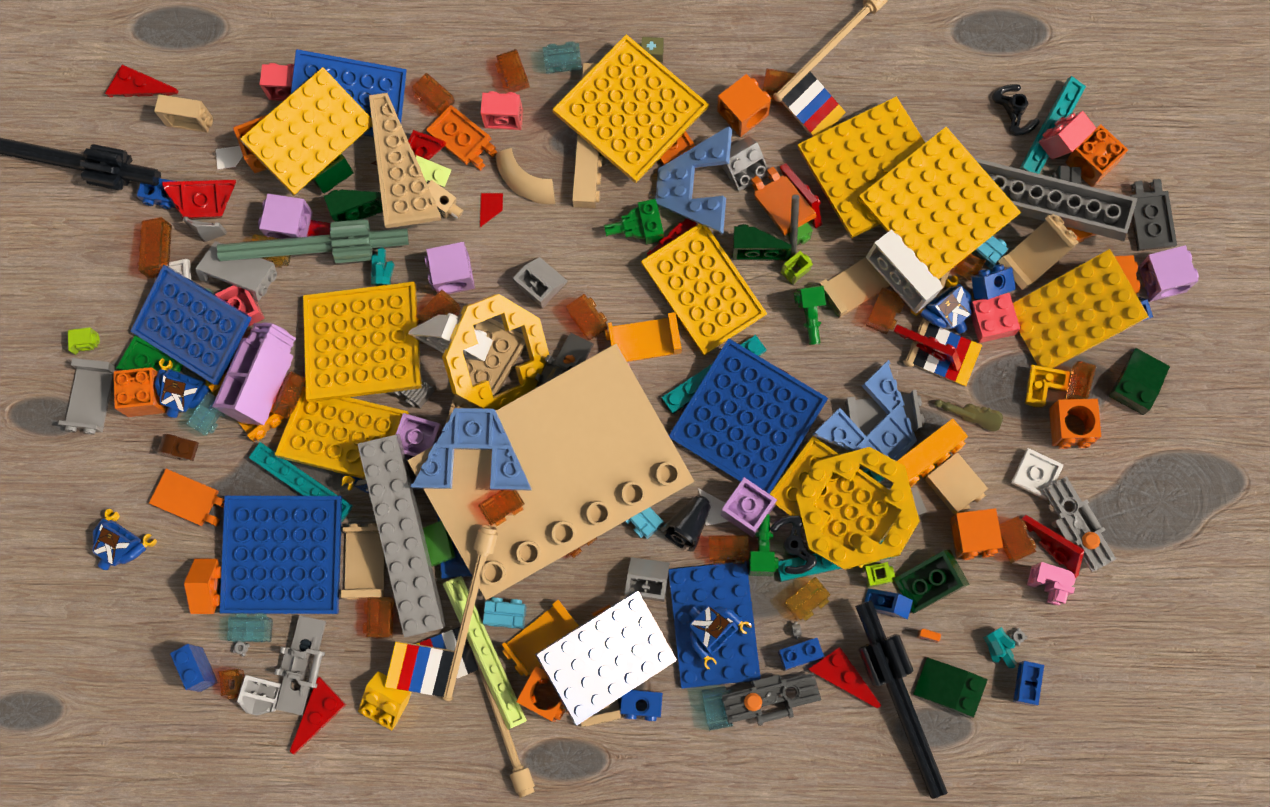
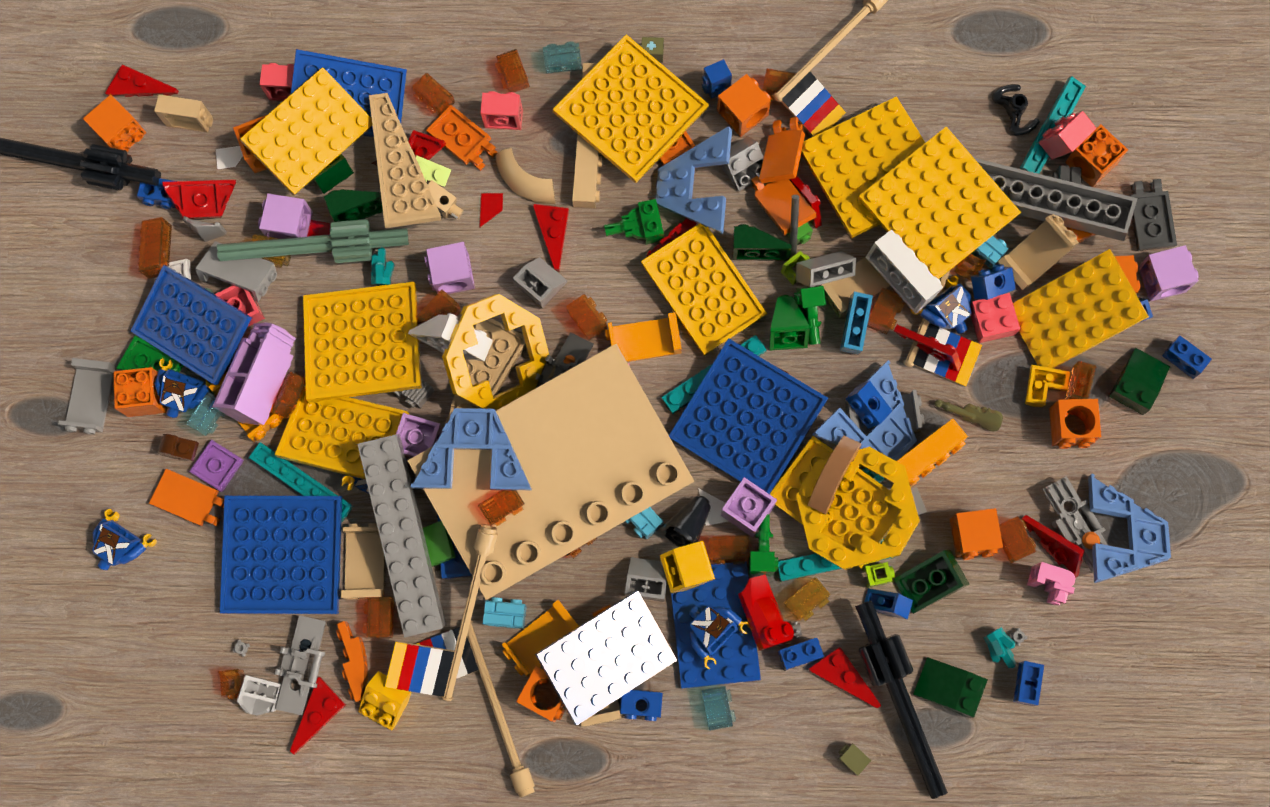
lime window [68,327,100,355] -> none
blue brick [170,644,218,692] -> none
orange brick [184,559,222,614] -> none
clear light blue brick [227,613,273,642] -> none
yellowish green tile [443,576,527,730] -> none
dark grey piece [721,673,821,726] -> none
black piece [770,515,817,574] -> none
orange tile [917,628,941,643] -> none
tan brick [924,452,988,515] -> none
white plate [1011,448,1063,500] -> none
none -> orange brick [83,94,146,152]
none -> medium lavender tile [189,440,244,492]
none -> orange slope [336,621,368,703]
none -> red wing [533,204,569,272]
none -> yellow slope [660,541,715,593]
none -> blue brick [702,59,732,99]
none -> red slope [738,574,794,651]
none -> orange tile [759,117,805,183]
none -> green slope [769,295,810,351]
none -> light grey brick [796,251,856,287]
none -> medium nougat slope [808,436,862,514]
none -> olive brick [838,743,872,776]
none -> dark azure brick [840,291,873,355]
none -> blue brick [845,380,892,429]
none -> medium blue wing [1088,474,1171,583]
none -> blue brick [1162,336,1212,379]

